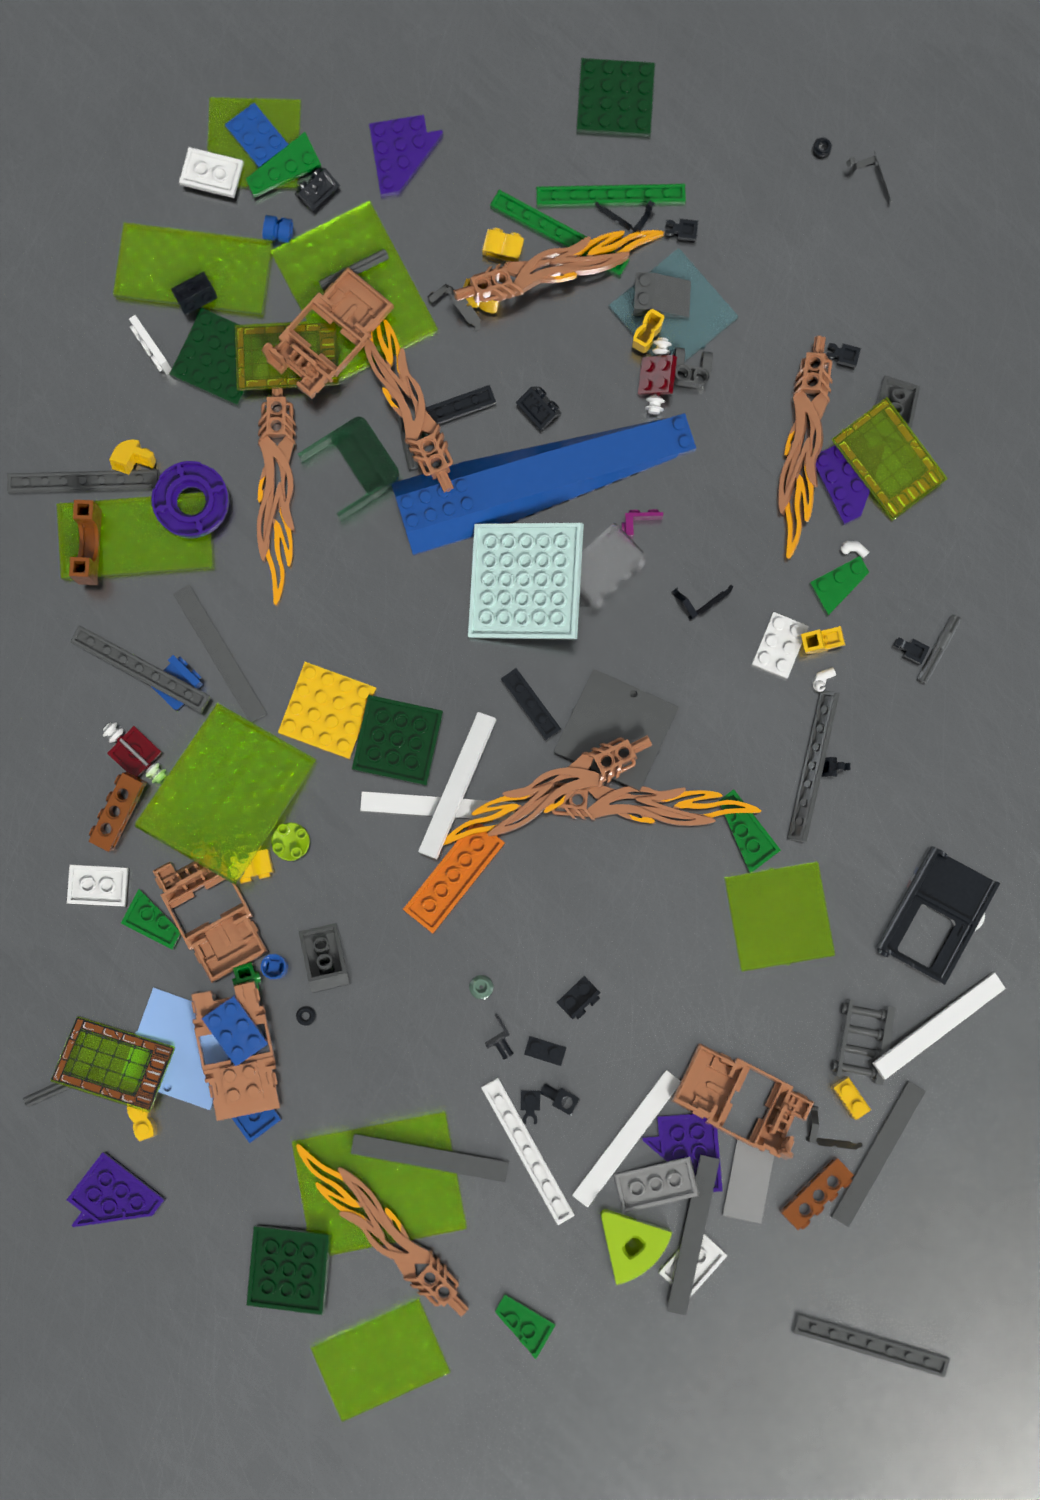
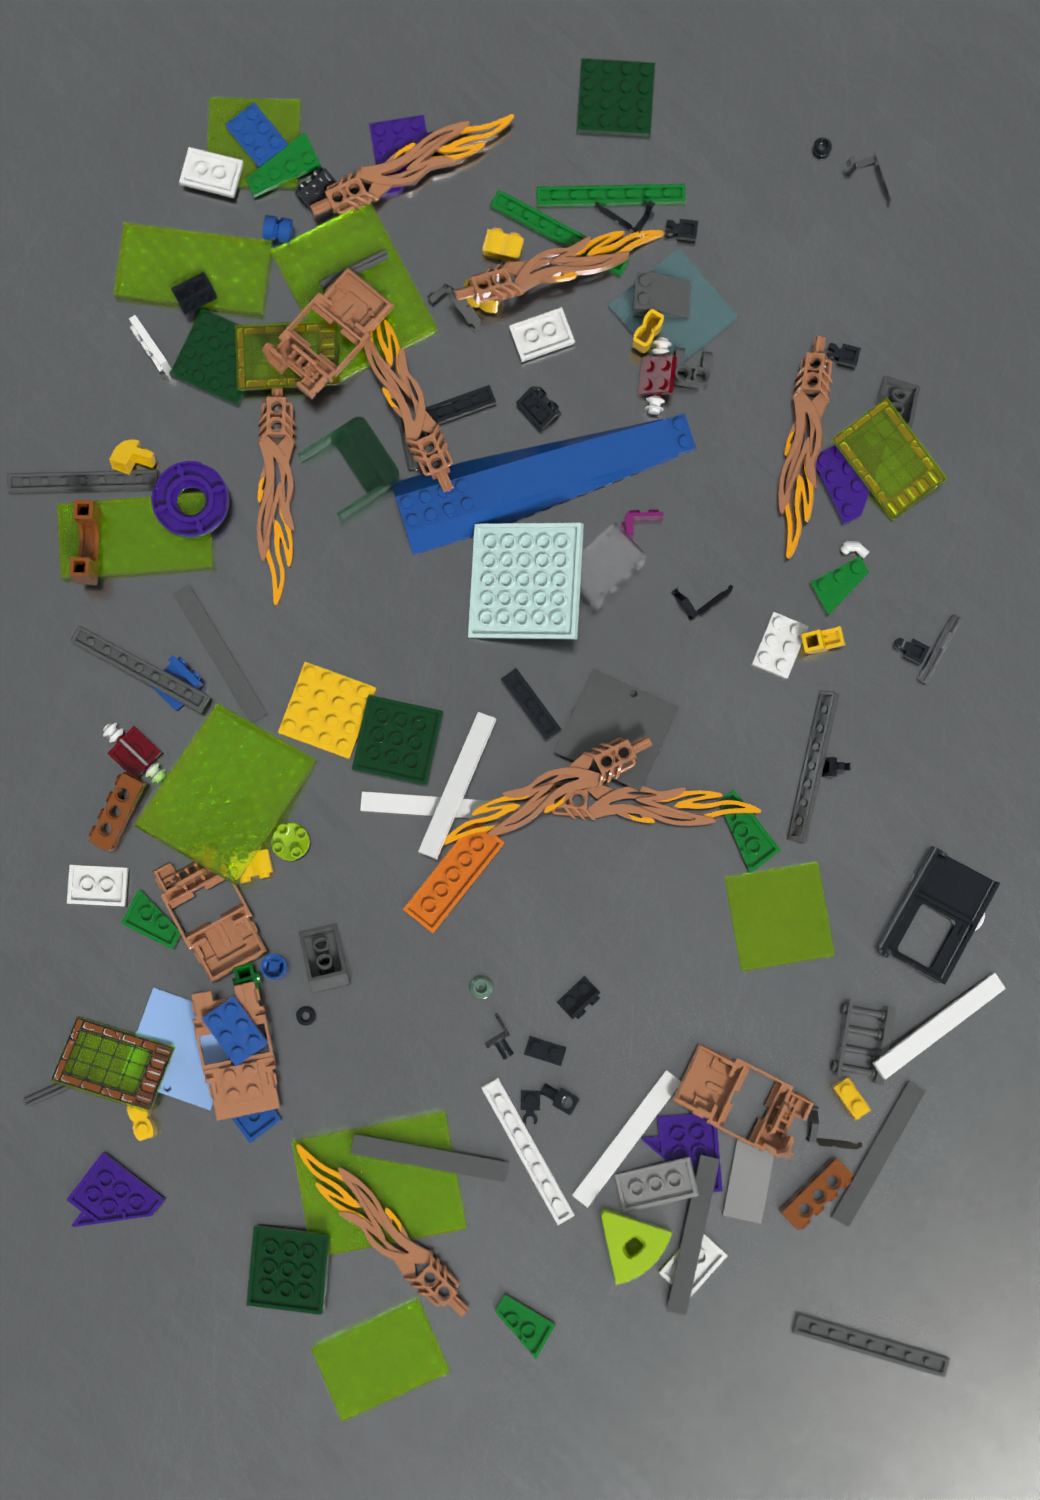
white arm [813,667,836,692] -> none
none -> nougat piece [310,114,514,216]
none -> white plate [509,307,575,362]

